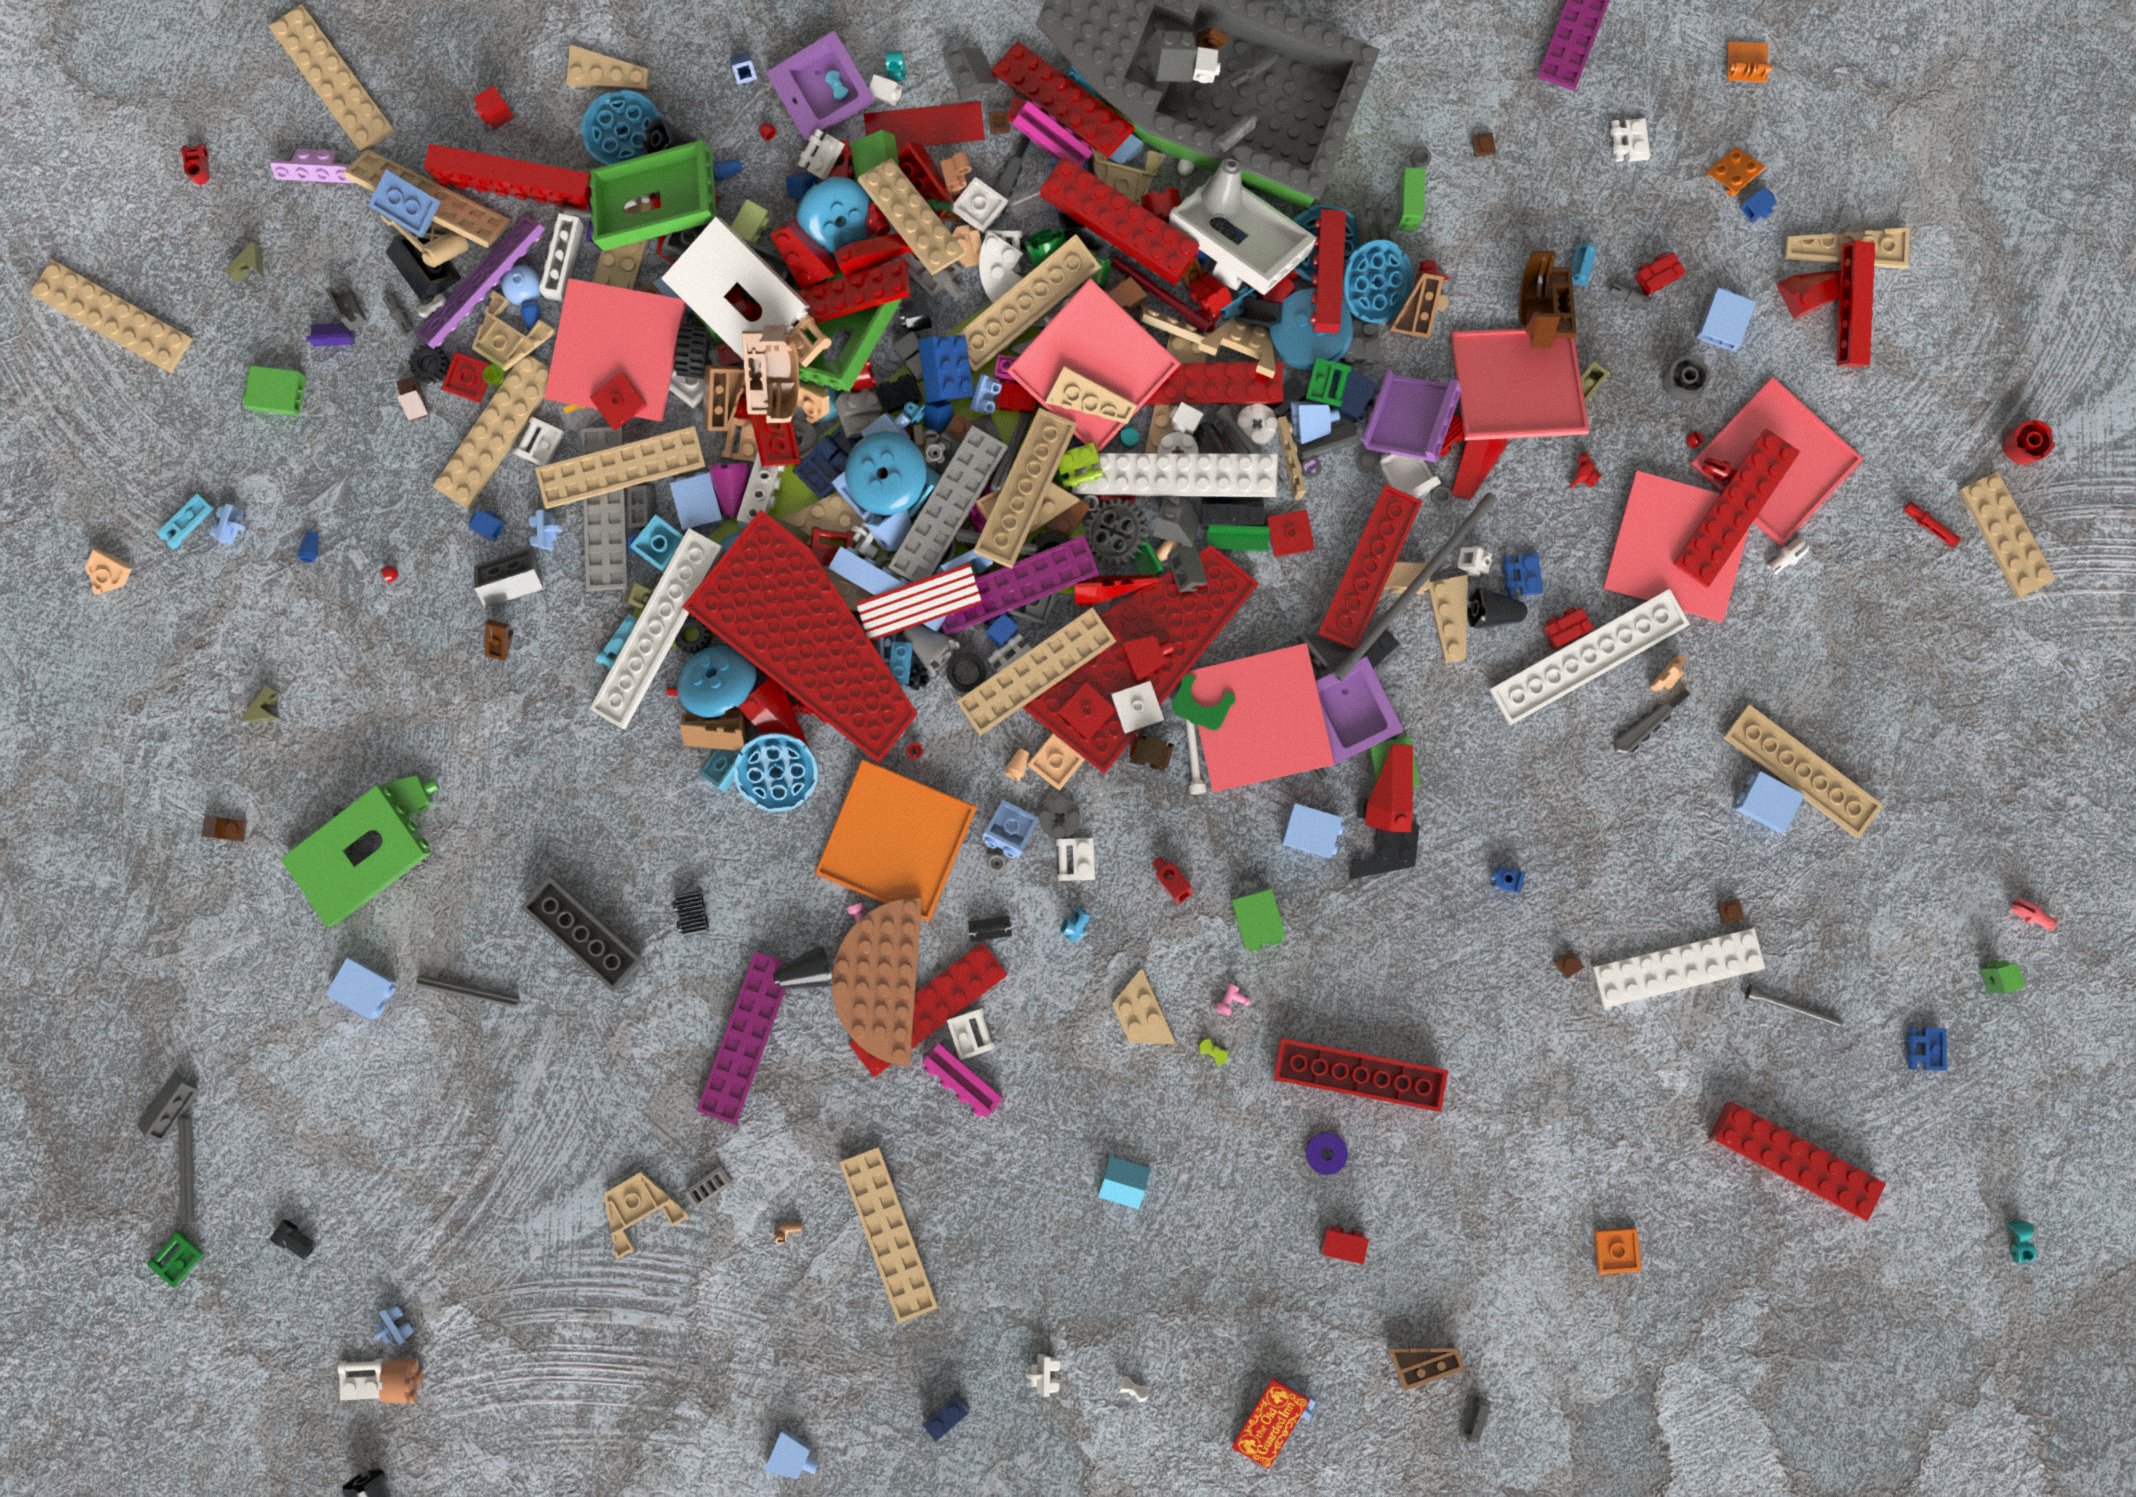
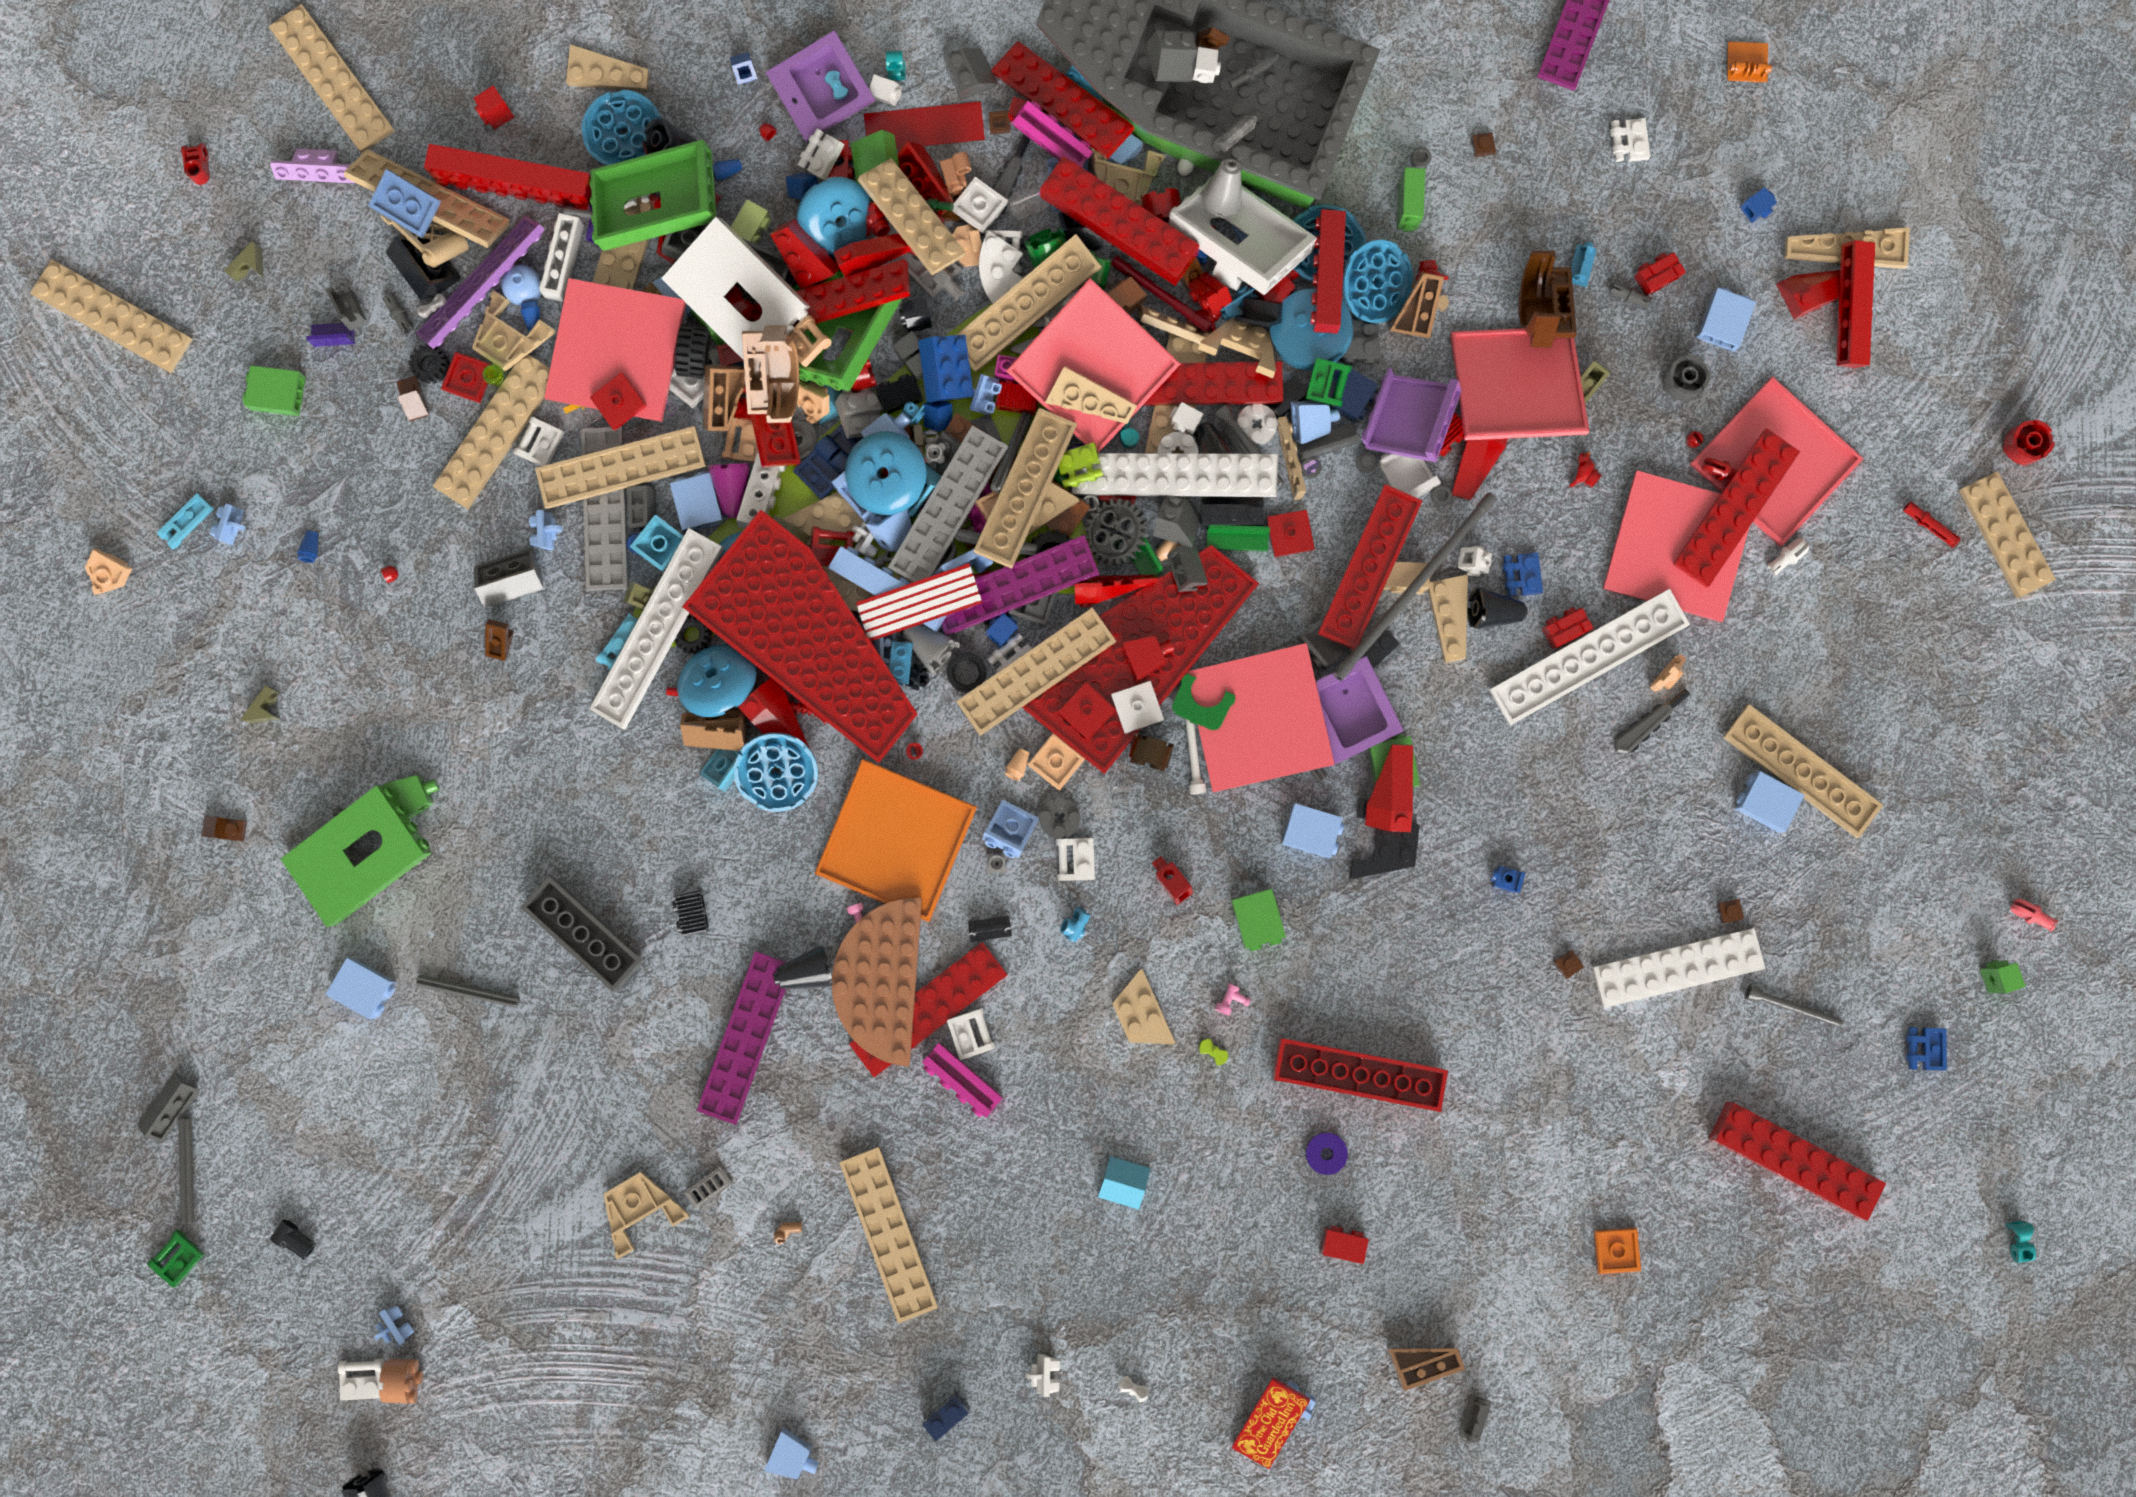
blue brick [469,509,505,542] -> none
dark grey plate [1355,207,1400,248] -> none
orange hinge [1706,147,1766,197] -> none

